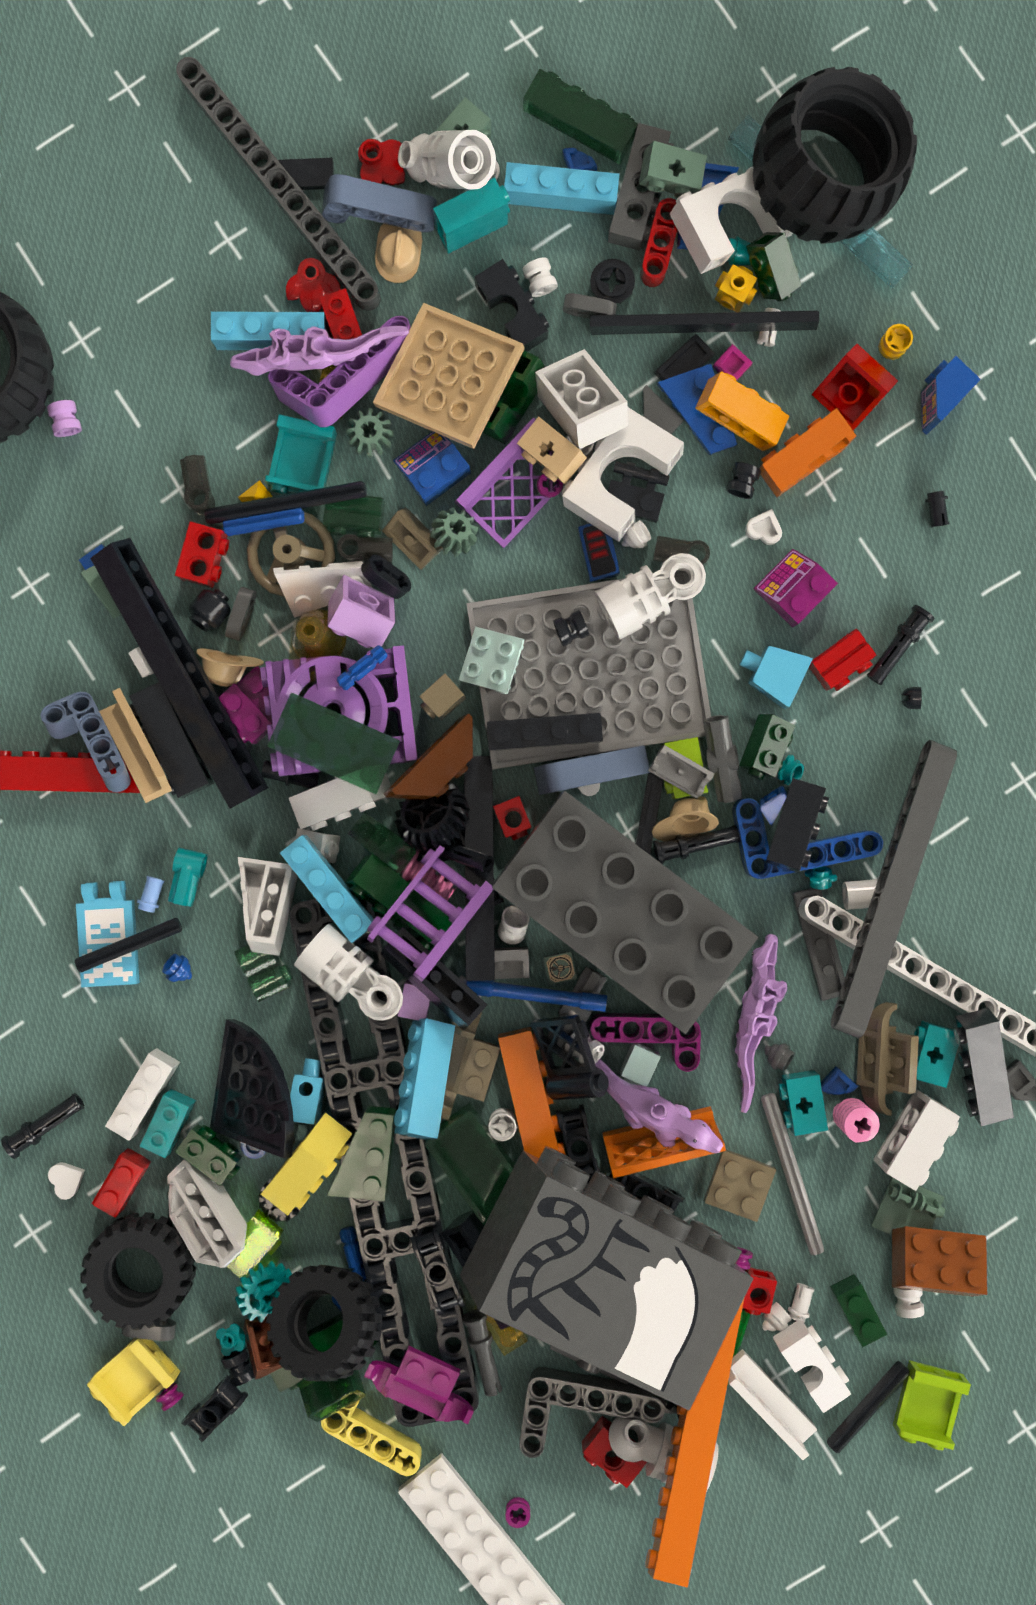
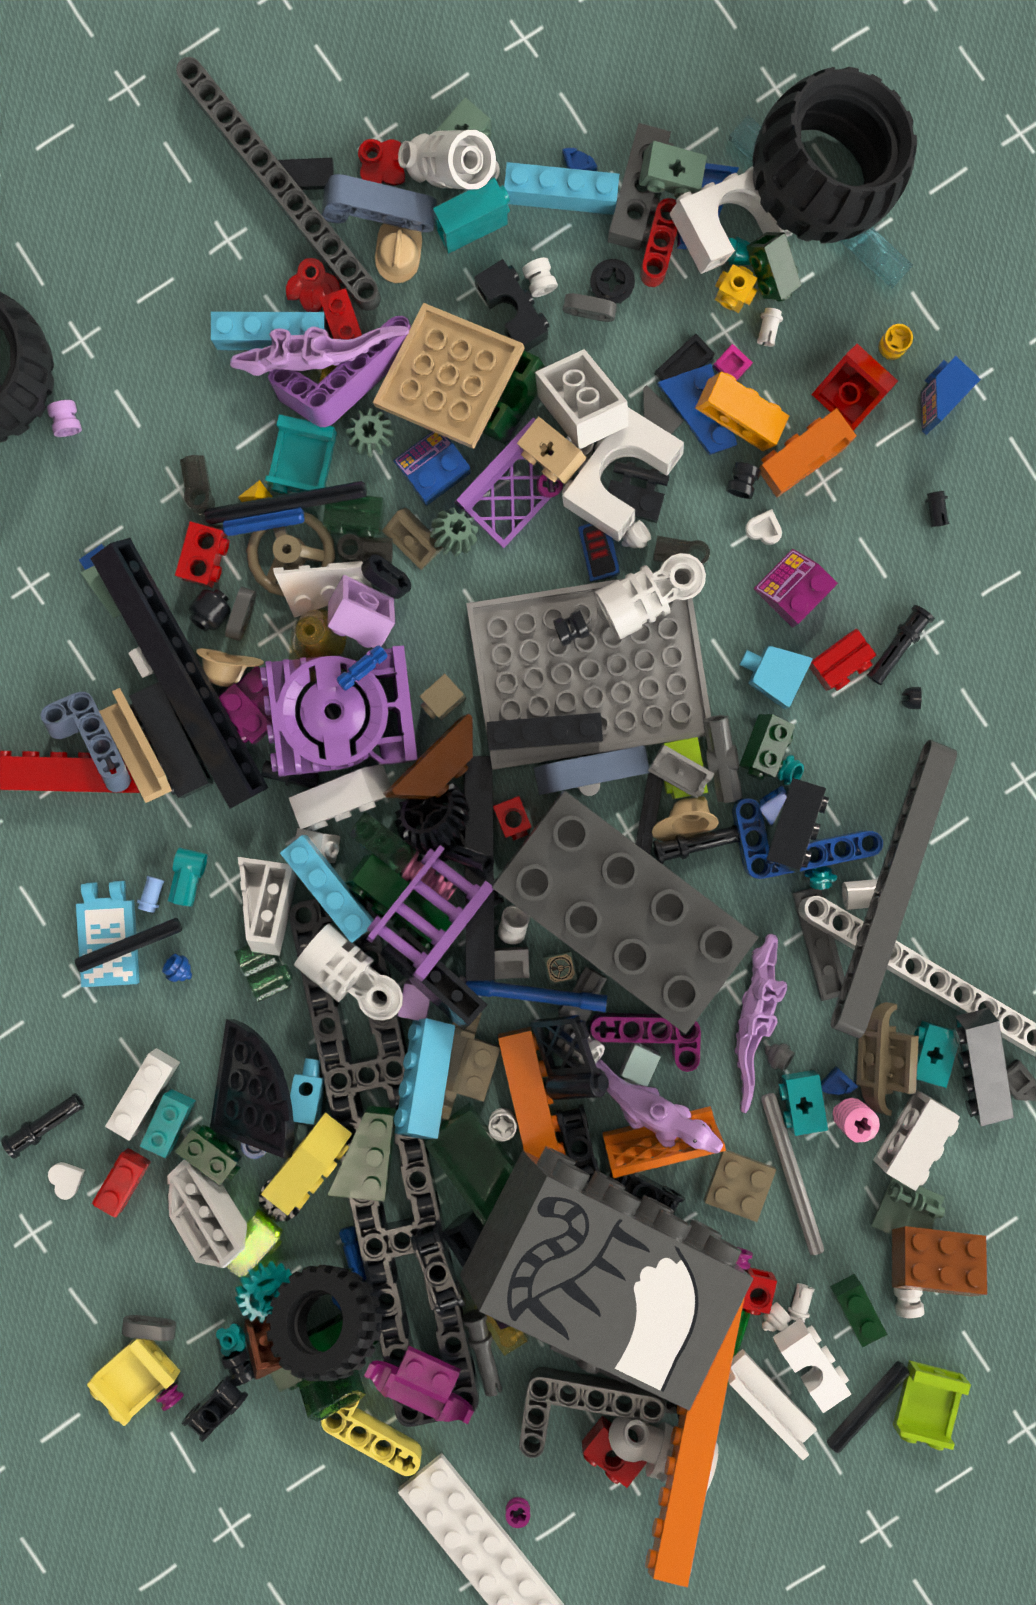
black tyre [80,1212,196,1330] -> none
clear green piece [267,692,400,795] -> none
light aqua hinge [459,626,525,694] -> none
clear green brick [523,69,638,165] -> none
black tile [590,310,819,335] -> none

